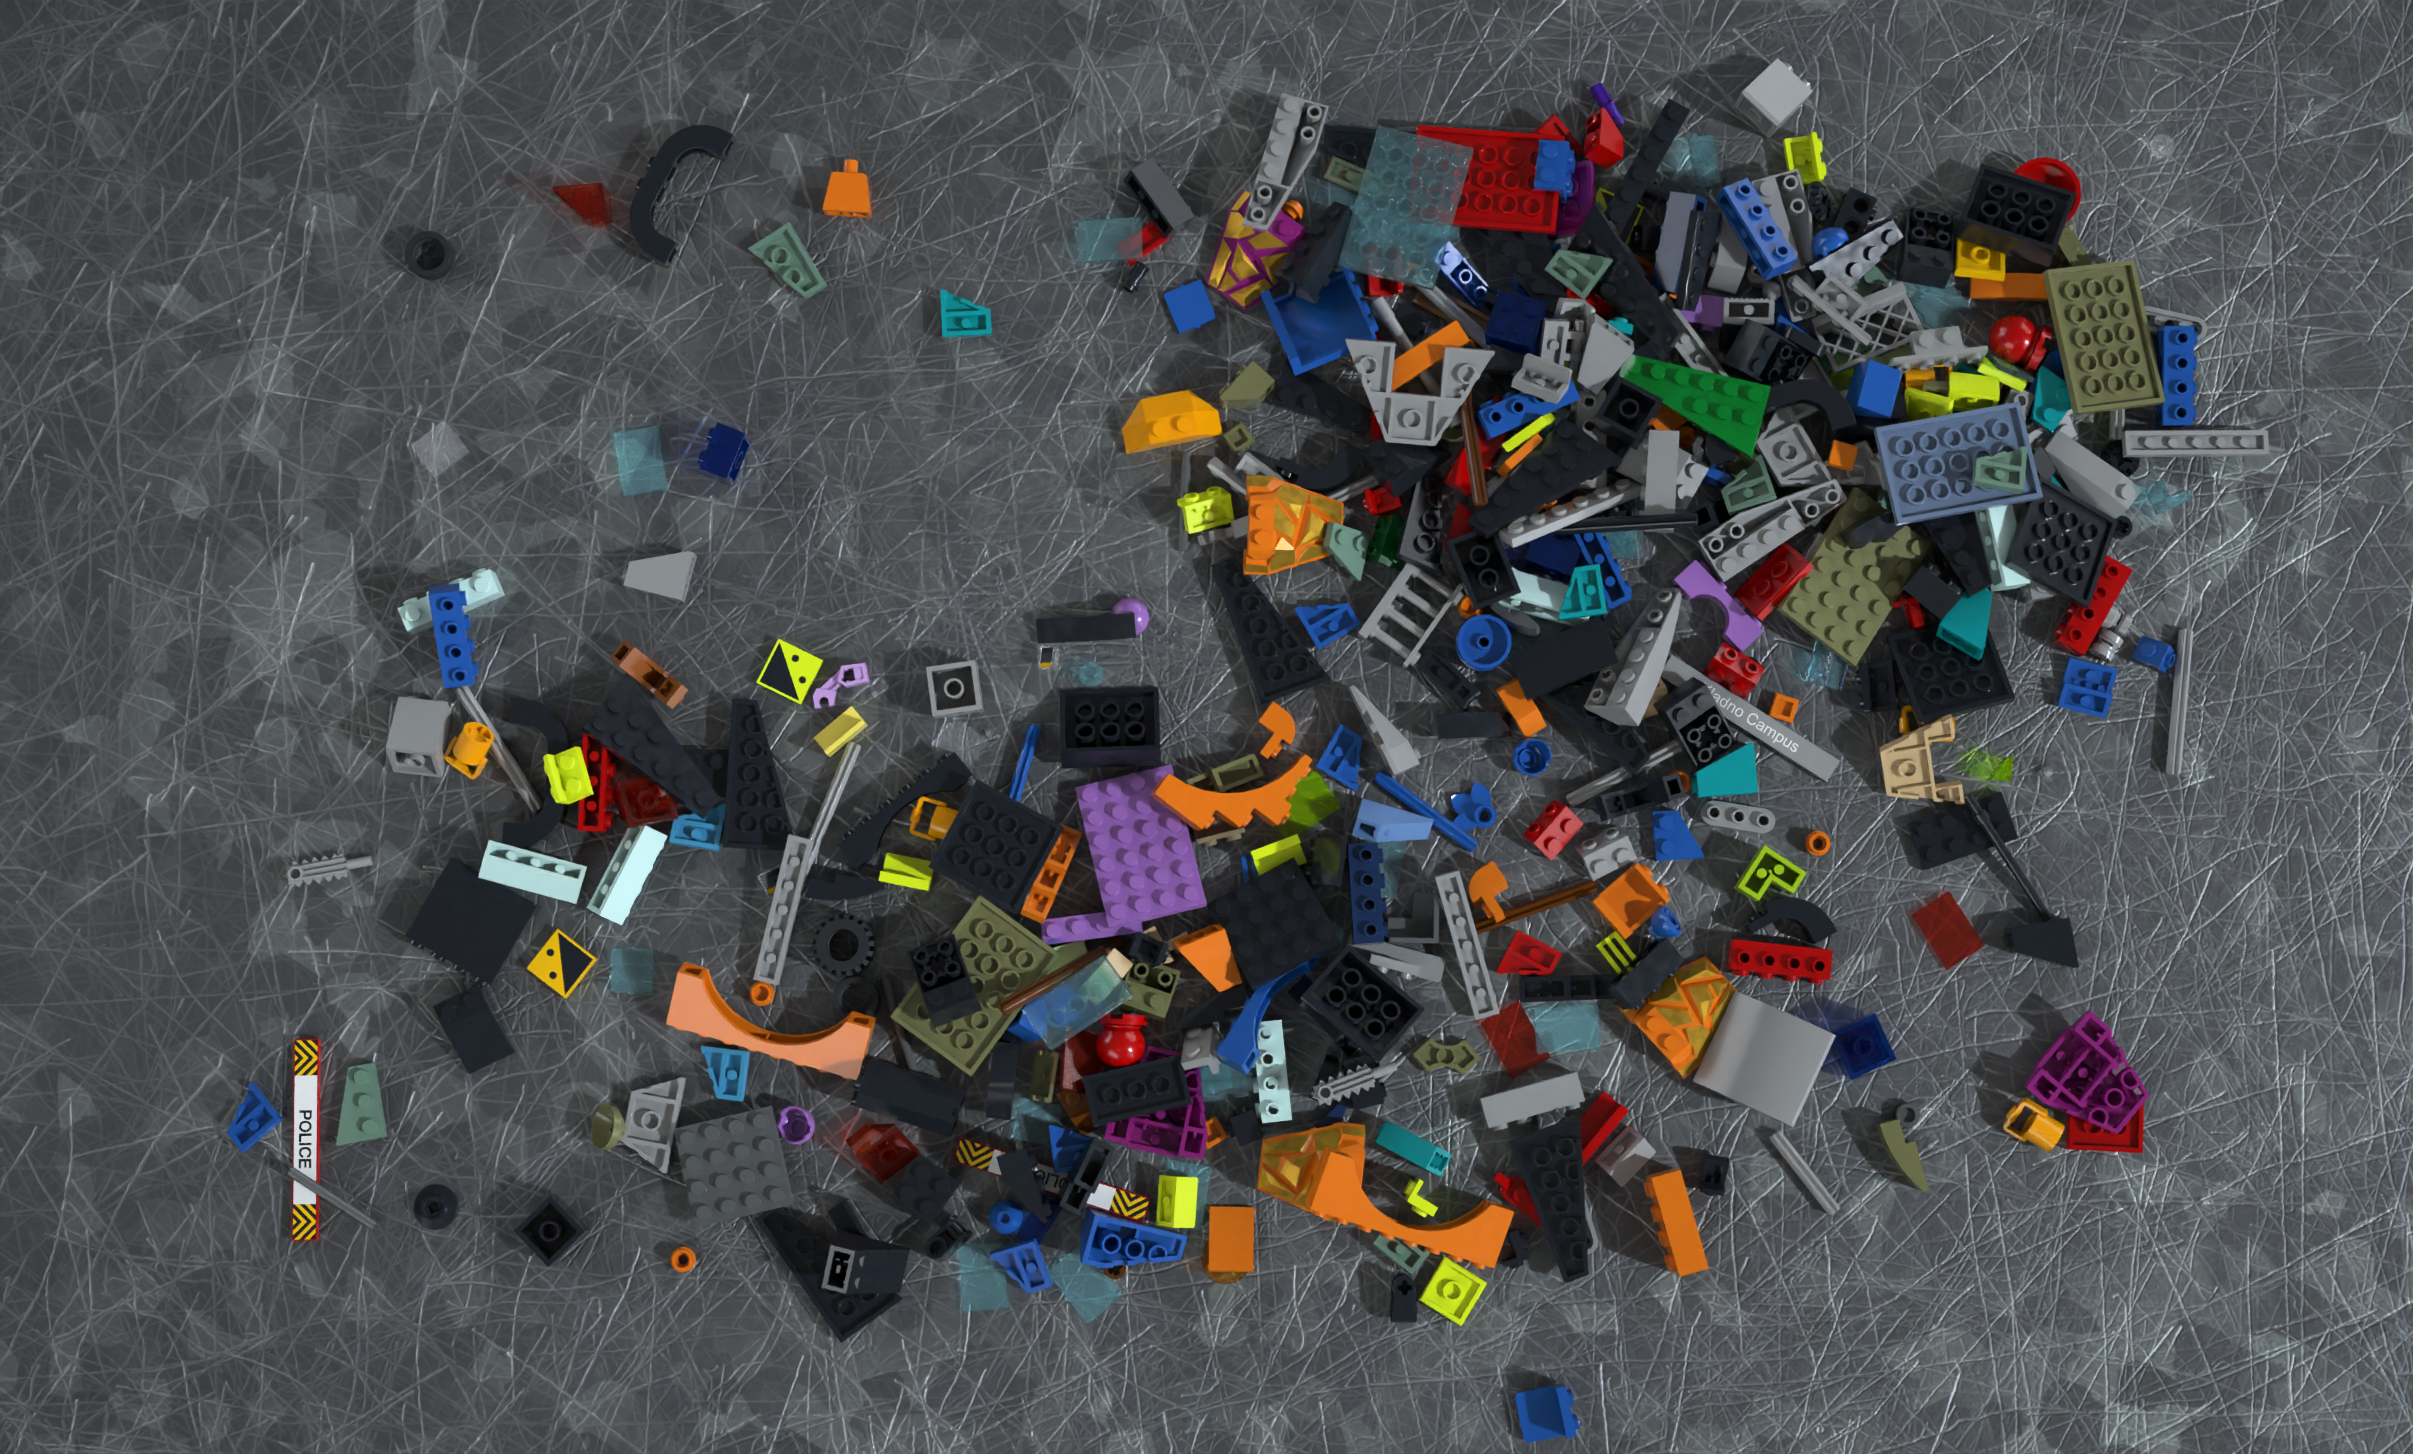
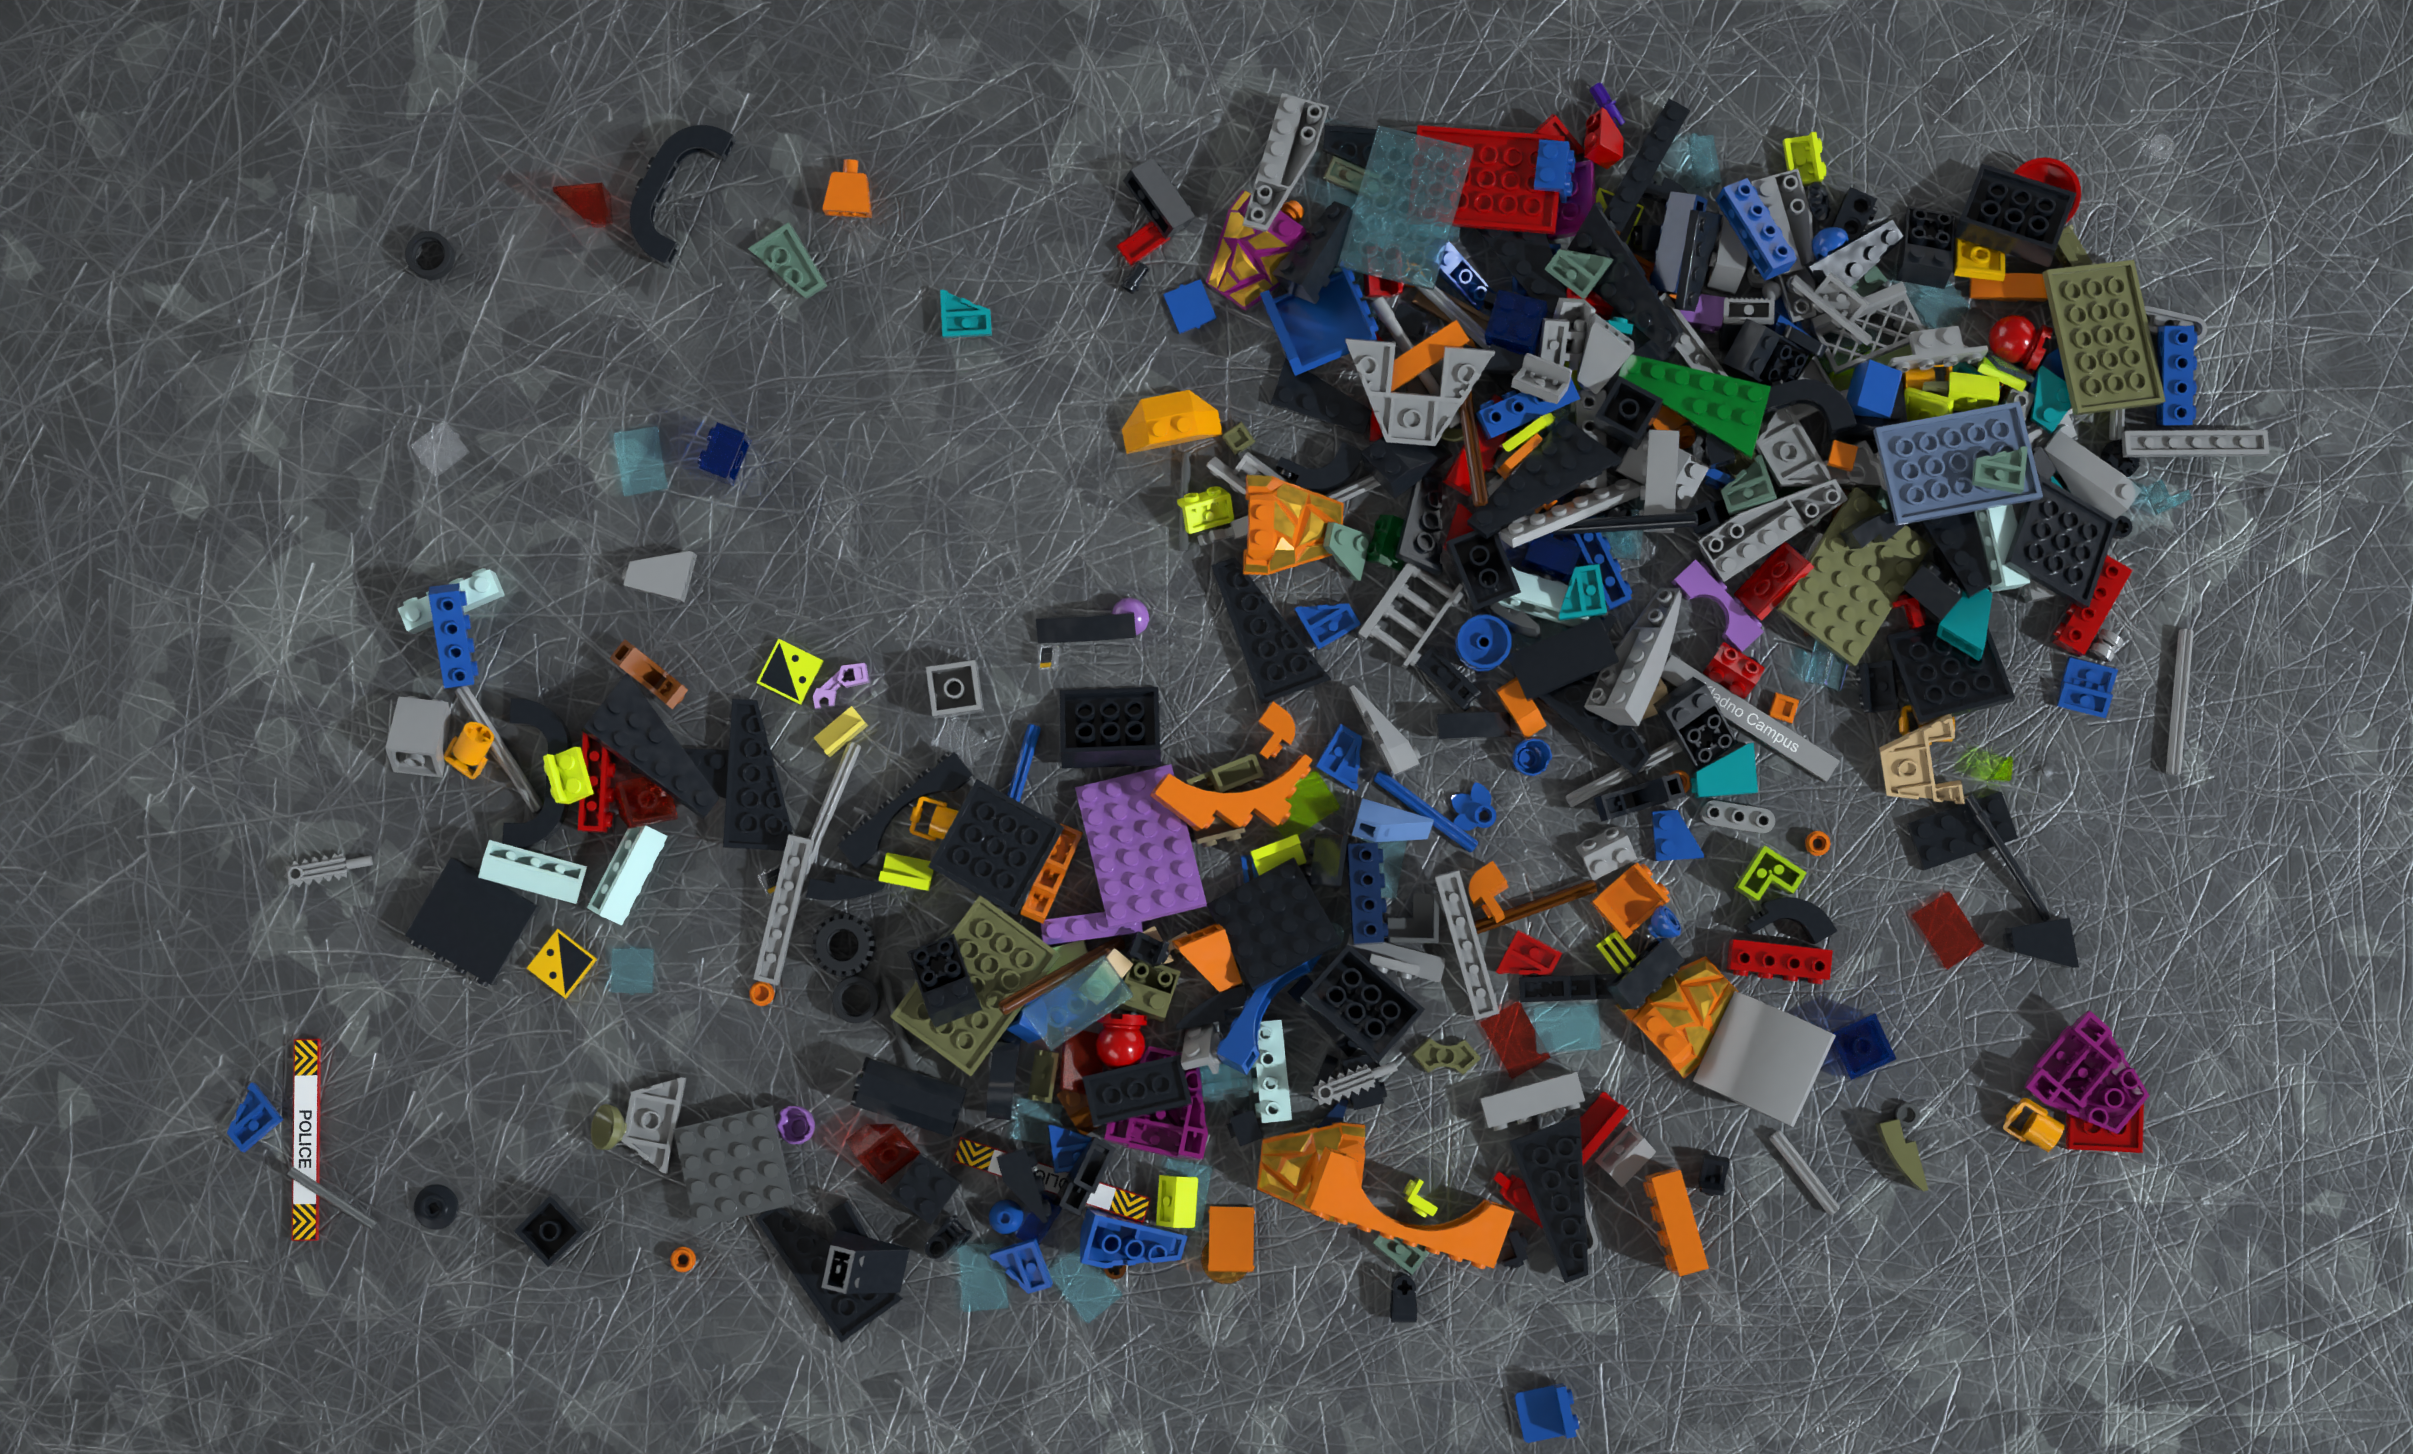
sand green wing [336,1063,387,1146] -> none
black slope [433,985,515,1074] -> none
orange arch [666,962,876,1080] -> none
dark azure wing [669,803,726,852] -> none
dark azure wing [701,1046,750,1101] -> none
clear light blue piece [1078,217,1143,264] -> none
clear light blue plate [1079,662,1104,687] -> none
orange tile [1205,1115,1228,1149] -> none
olive slope [1219,361,1275,409] -> none
red bracket [1363,487,1404,517] -> none
teal slope [1375,1120,1452,1177] -> none
neon yellow tile [1418,1256,1487,1326] -> none
orange plate [1458,596,1482,620] -> none
red bracket [1523,800,1584,861] -> none
light grey slope [1734,58,1813,139] -> none
light grey wheel [2101,606,2133,637] -> none
blue bracket [2132,635,2175,674] -> none

